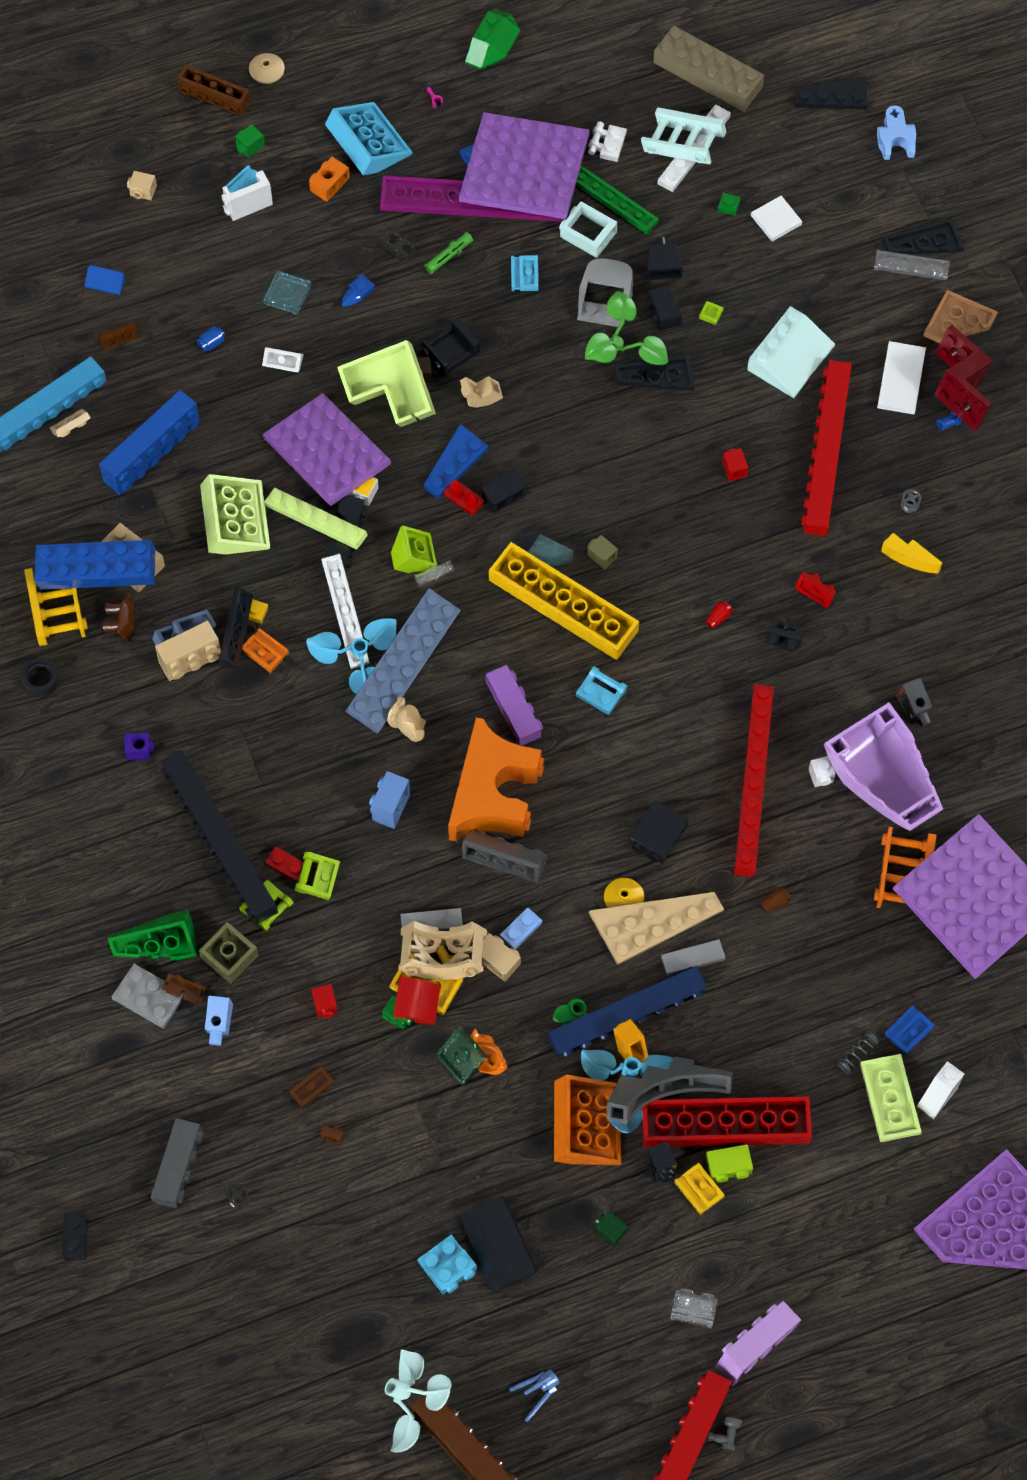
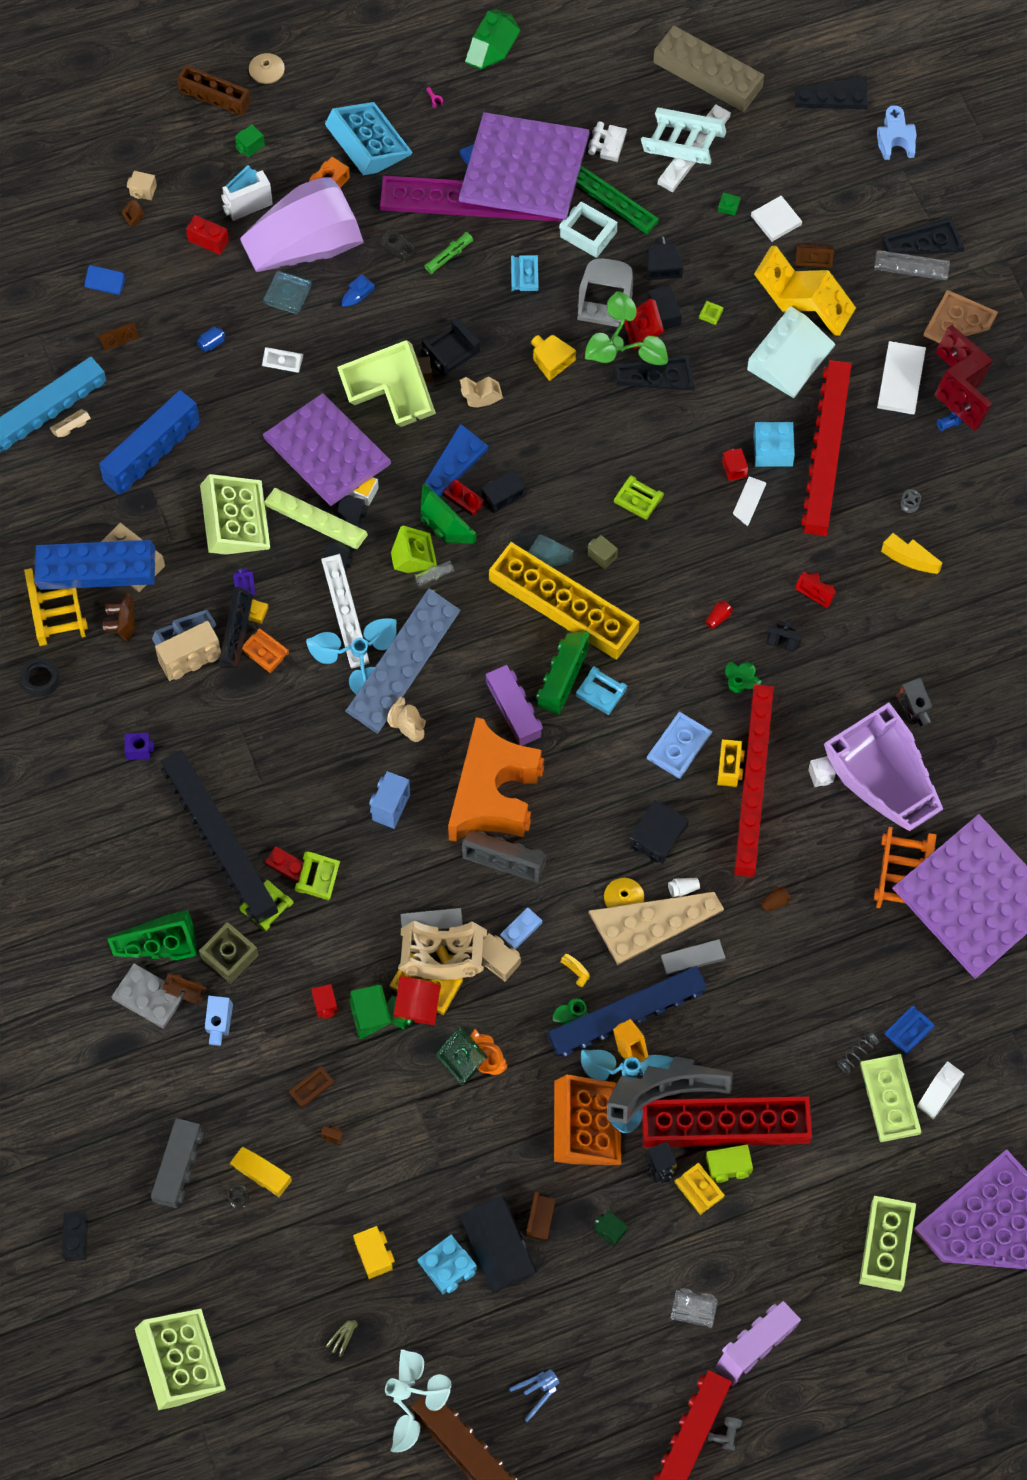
none -> reddish brown plate [121,200,145,227]
none -> yellowish green slope [135,1309,226,1410]
none -> red brick [186,215,229,255]
none -> yellow slope [230,1147,292,1197]
none -> dark purple bracket [233,568,256,595]
none -> lavender windscreen [240,178,363,272]
none -> olive piece [326,1320,358,1357]
none -> green slope [349,985,392,1039]
none -> yellow brick [353,1226,395,1279]
none -> green wedge [421,483,476,544]
none -> reddish brown panel [527,1191,556,1241]
none -> yellow torso [531,335,576,381]
none -> green slope [536,632,589,715]
none -> yellow piece [560,954,590,987]
none -> lime plate [614,475,664,520]
none -> red plate [624,299,664,350]
none -> light blue tile [647,712,712,779]
none -> white cone [668,878,700,897]
none -> yellow brick [717,739,745,787]
none -> green plate [725,662,762,693]
none -> white sticker [733,477,766,526]
none -> medium azure brick [753,422,795,467]
none -> yellow bracket [754,246,856,336]
none -> reddish brown panel [795,243,834,268]
none -> yellowish green brick [859,1196,916,1292]

